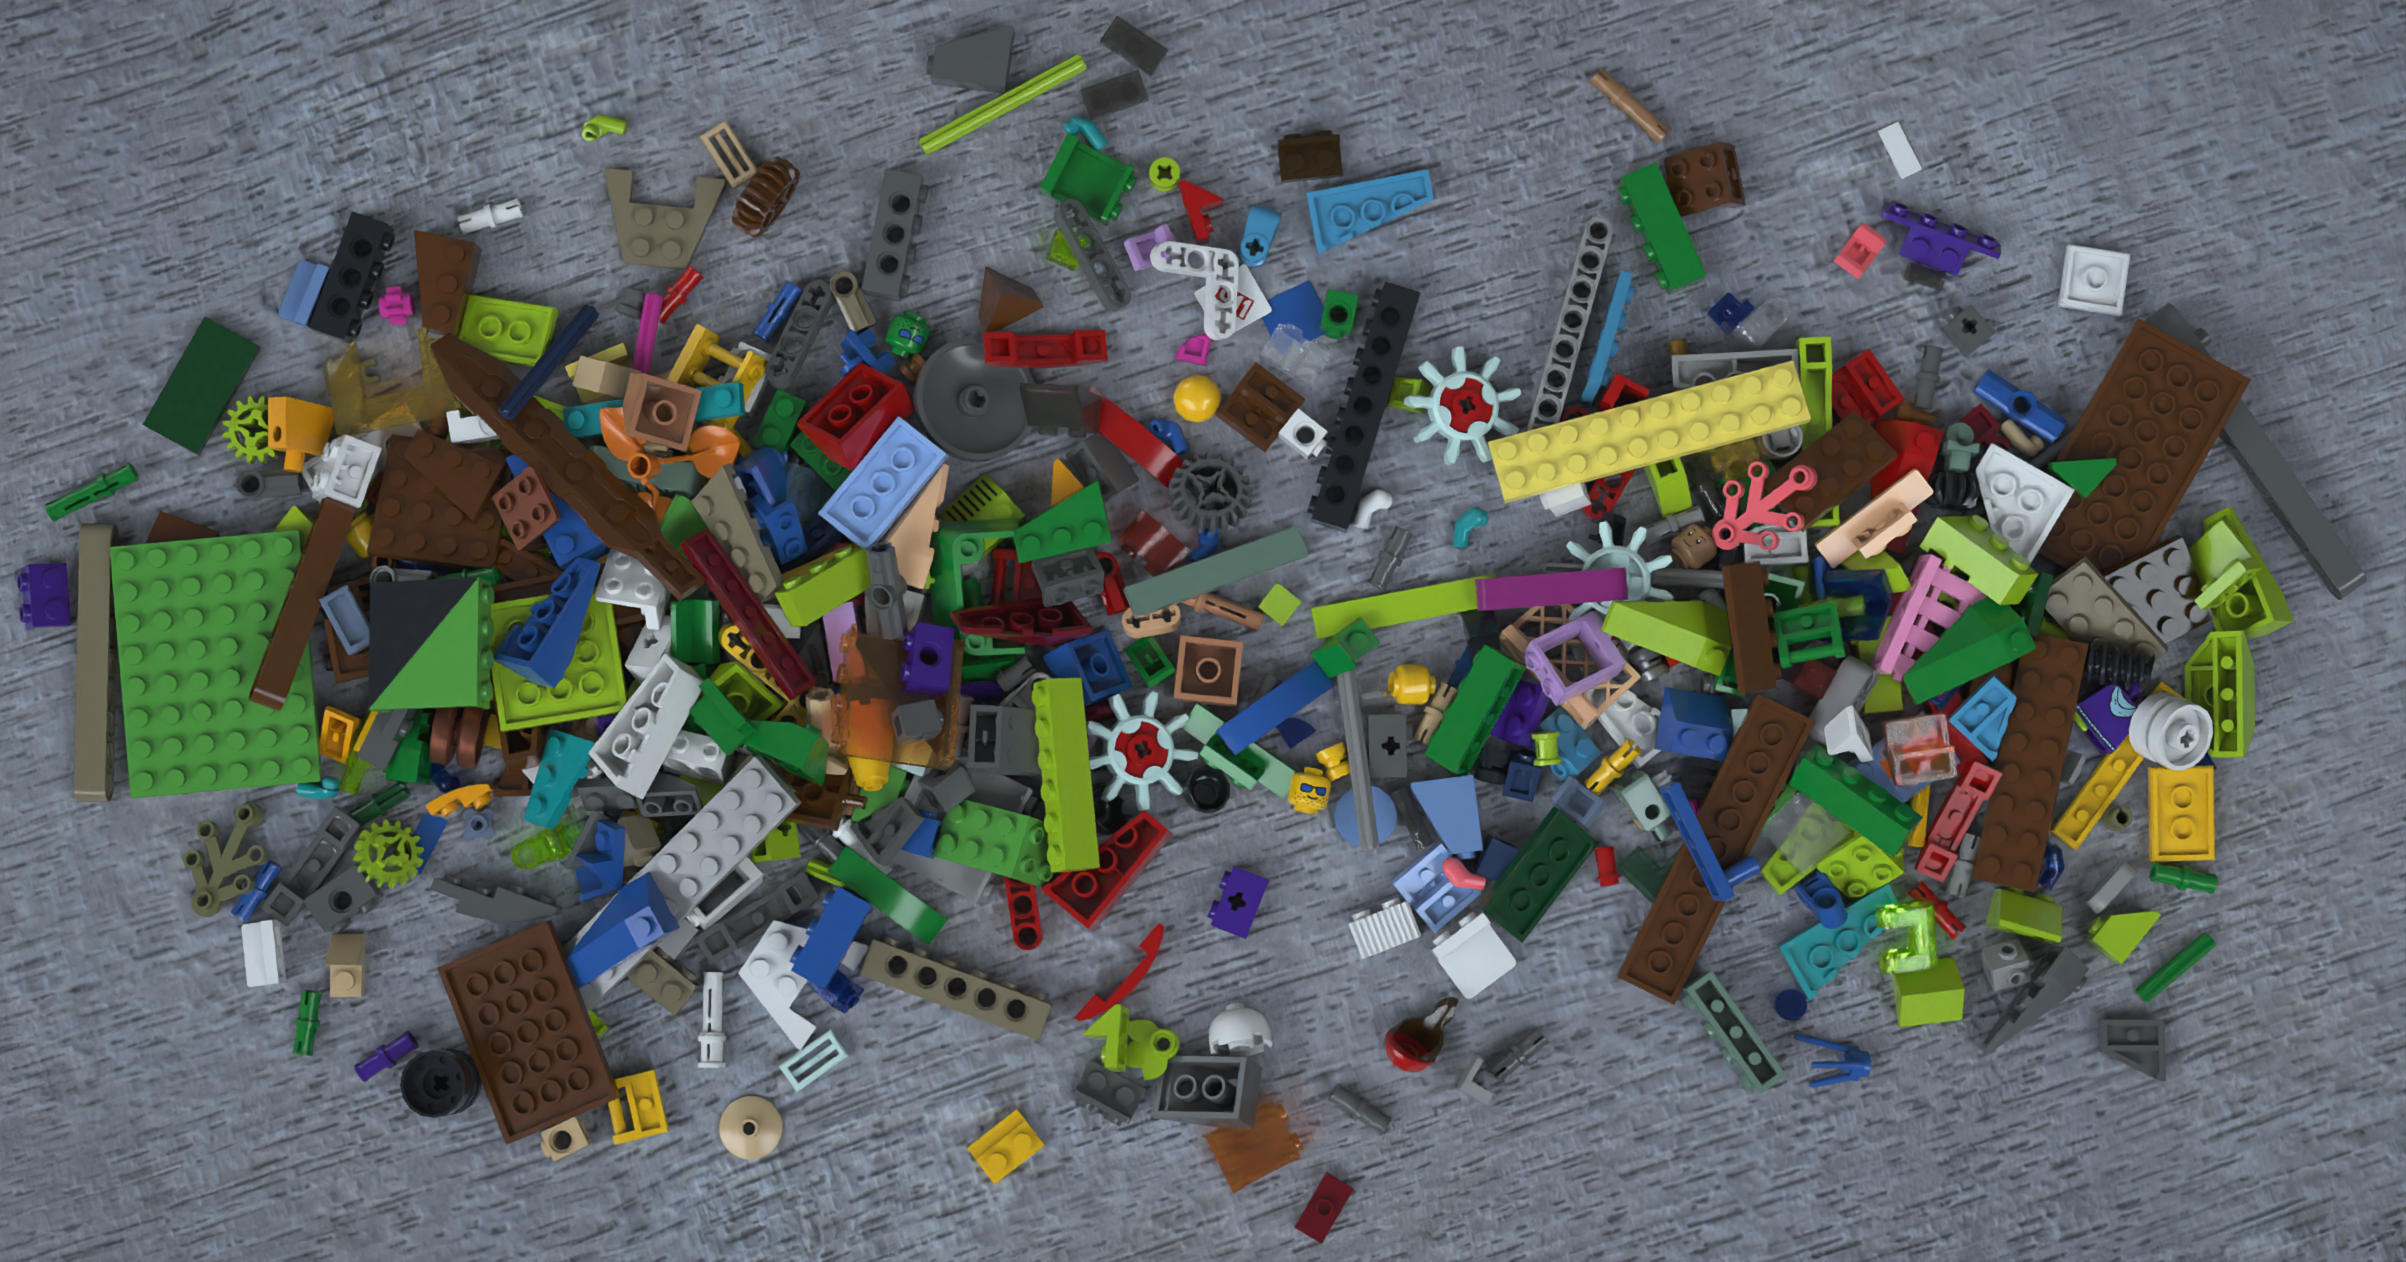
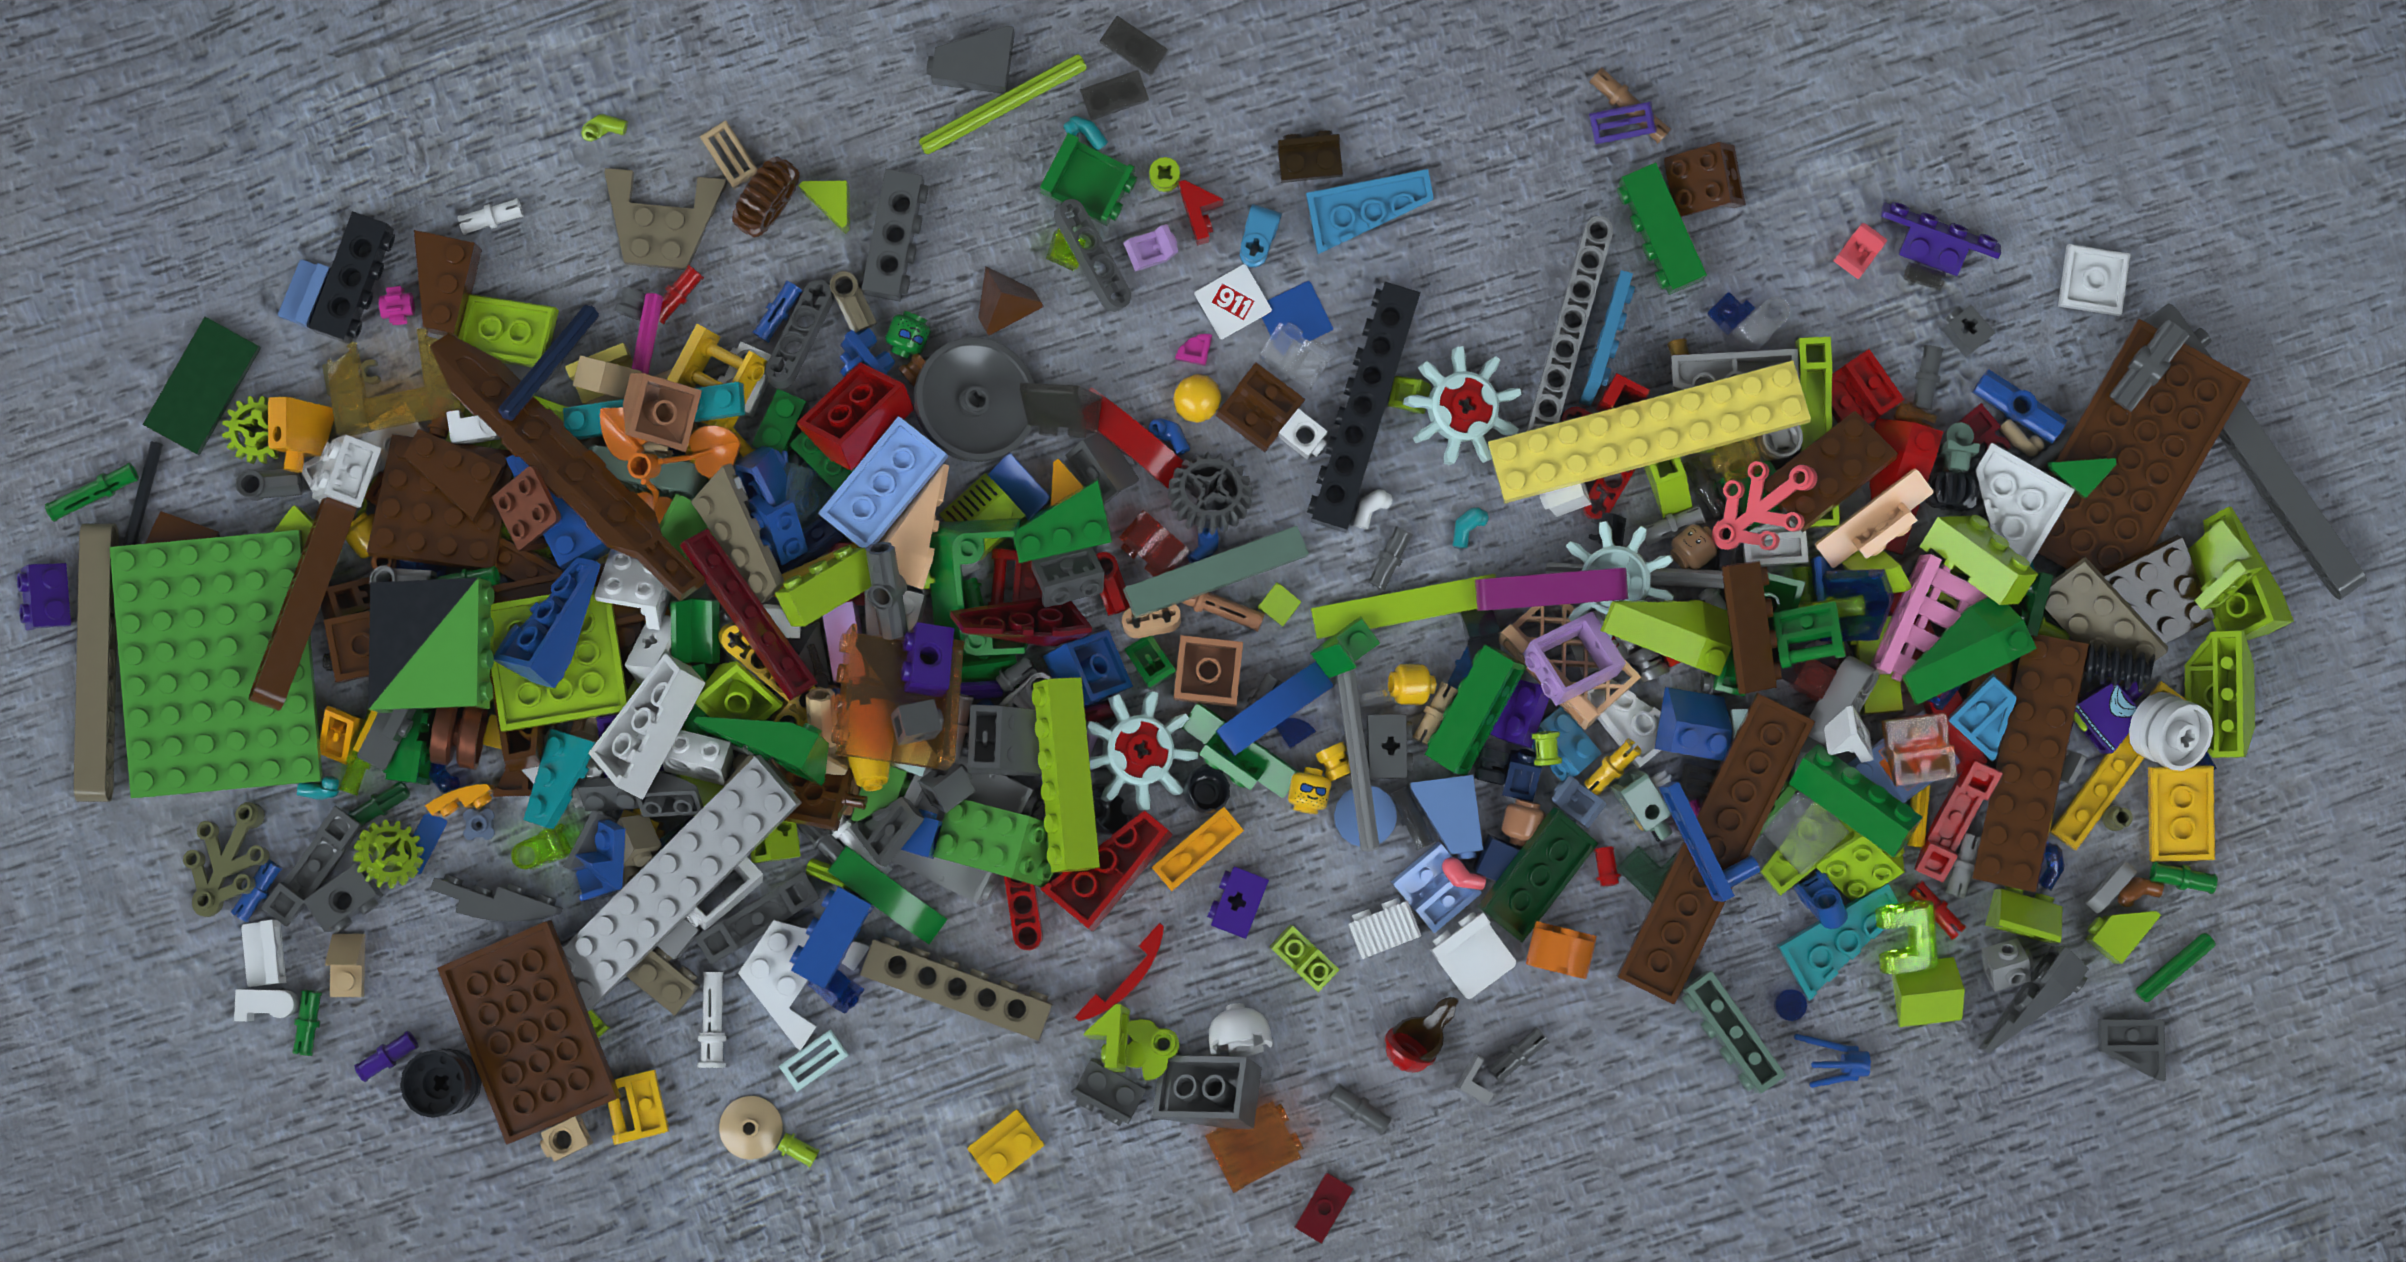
sand blue tile [319,585,370,656] -> none
blue wedge [566,872,681,988] -> none
green panel [689,678,757,755] -> none
red slope [982,330,1108,368] -> none
white beam [1150,241,1239,341] -> none
green brick [1318,289,1358,340] -> none
white sticker [1878,122,1922,179] -> none
none -> black bar [123,441,163,546]
none -> white leg [234,989,300,1022]
none -> lime pin [777,1132,820,1168]
none -> lime slope [798,180,850,234]
none -> blue slope [988,452,1051,520]
none -> light orange plate [1152,807,1244,891]
none -> lime slope [1269,924,1340,993]
none -> nougat head [1501,799,1546,846]
none -> orange brick [1526,921,1597,979]
none -> dark purple tile [1589,101,1657,144]
none -> dark grey piece [2108,319,2190,412]
none -> dark orange arm [2117,877,2164,907]

